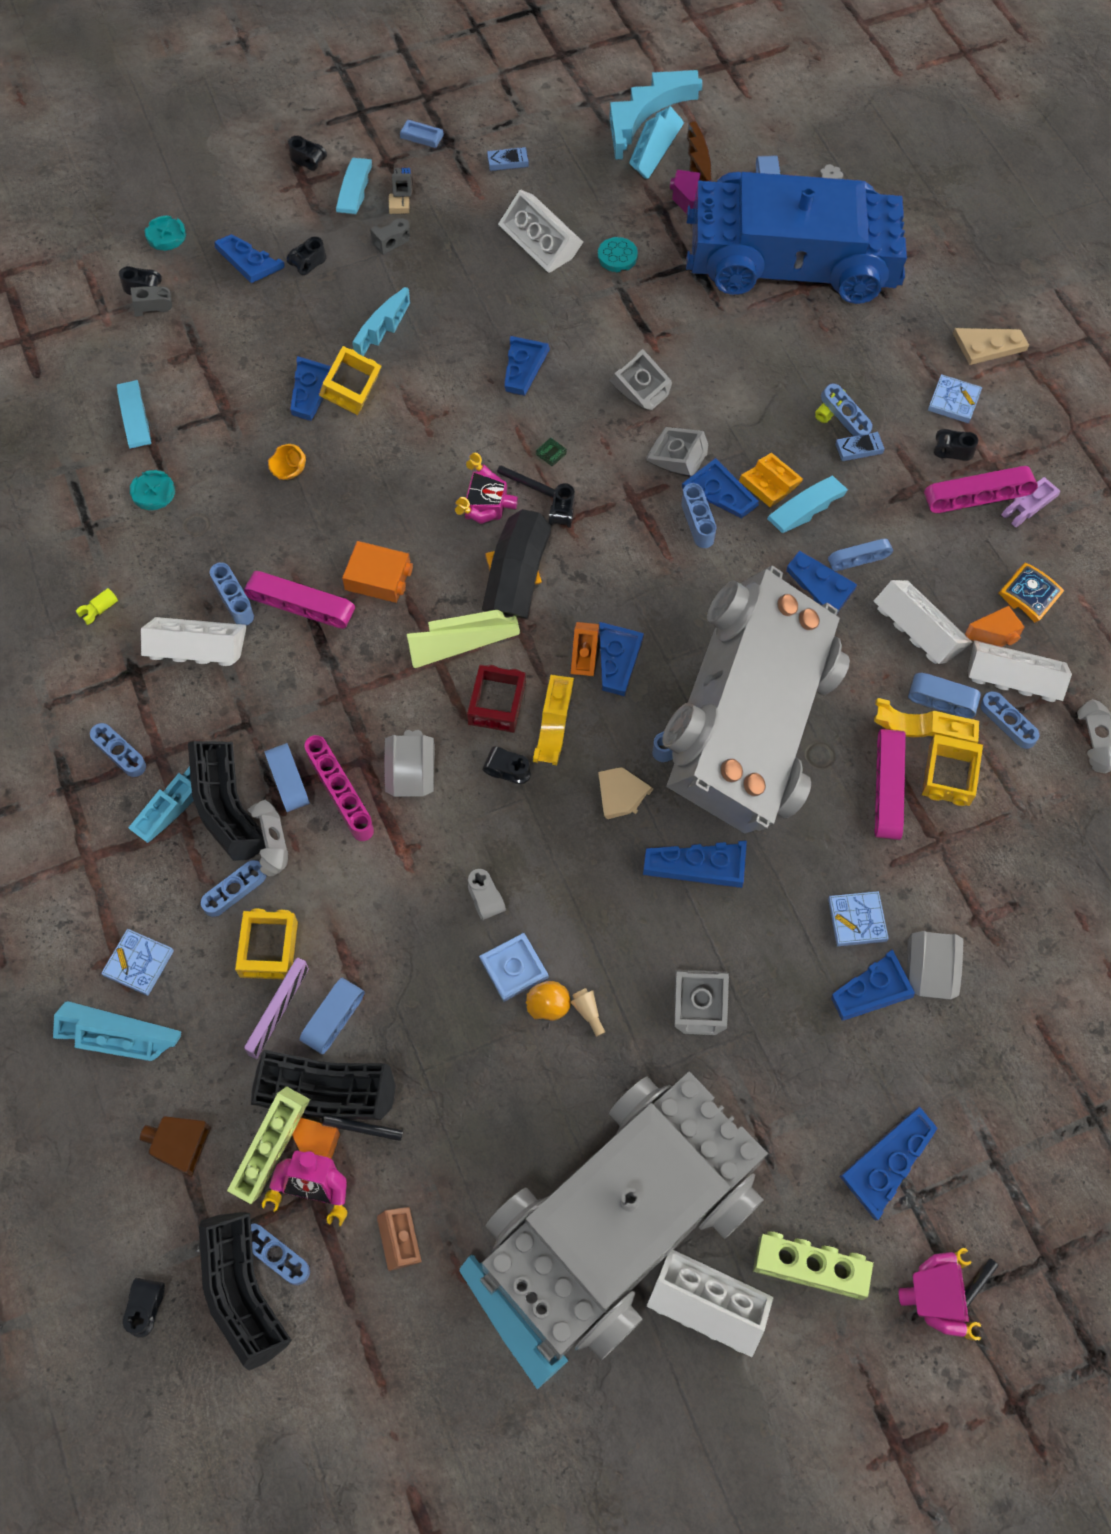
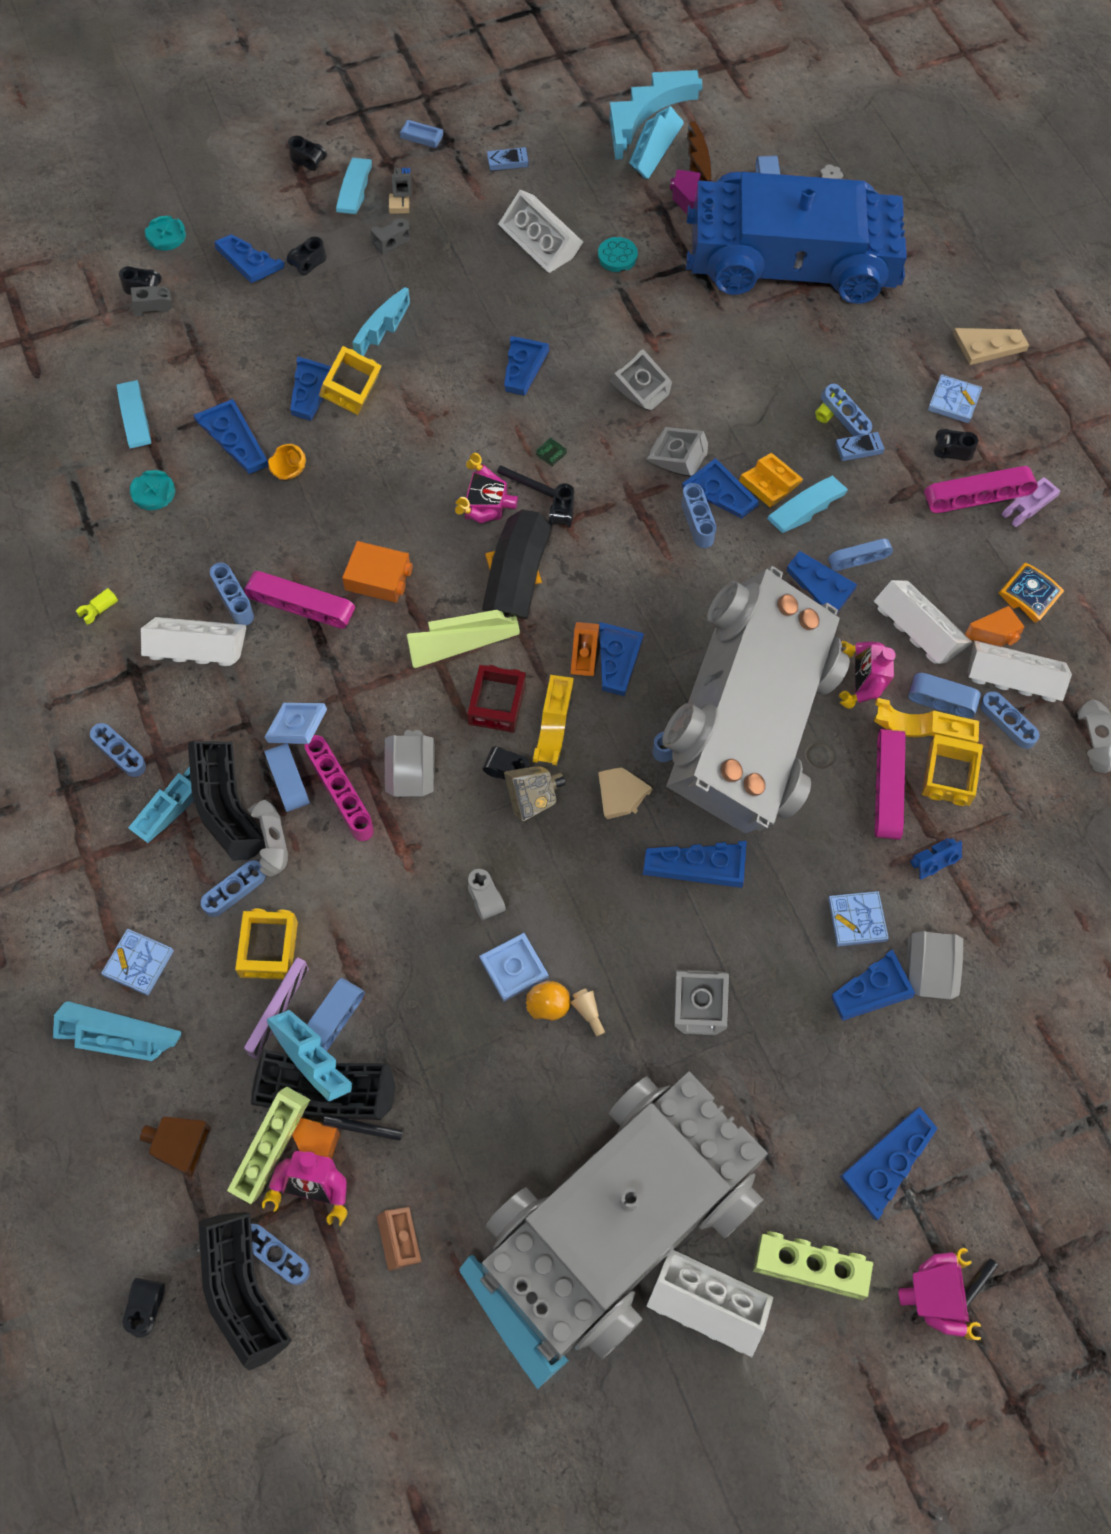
none -> blue wing [193,399,268,474]
none -> light blue tile [265,703,327,744]
none -> medium azure slope [267,1010,352,1101]
none -> torso [504,766,565,821]
none -> dark pink torso [839,641,896,709]
none -> blue hinge [910,838,962,880]

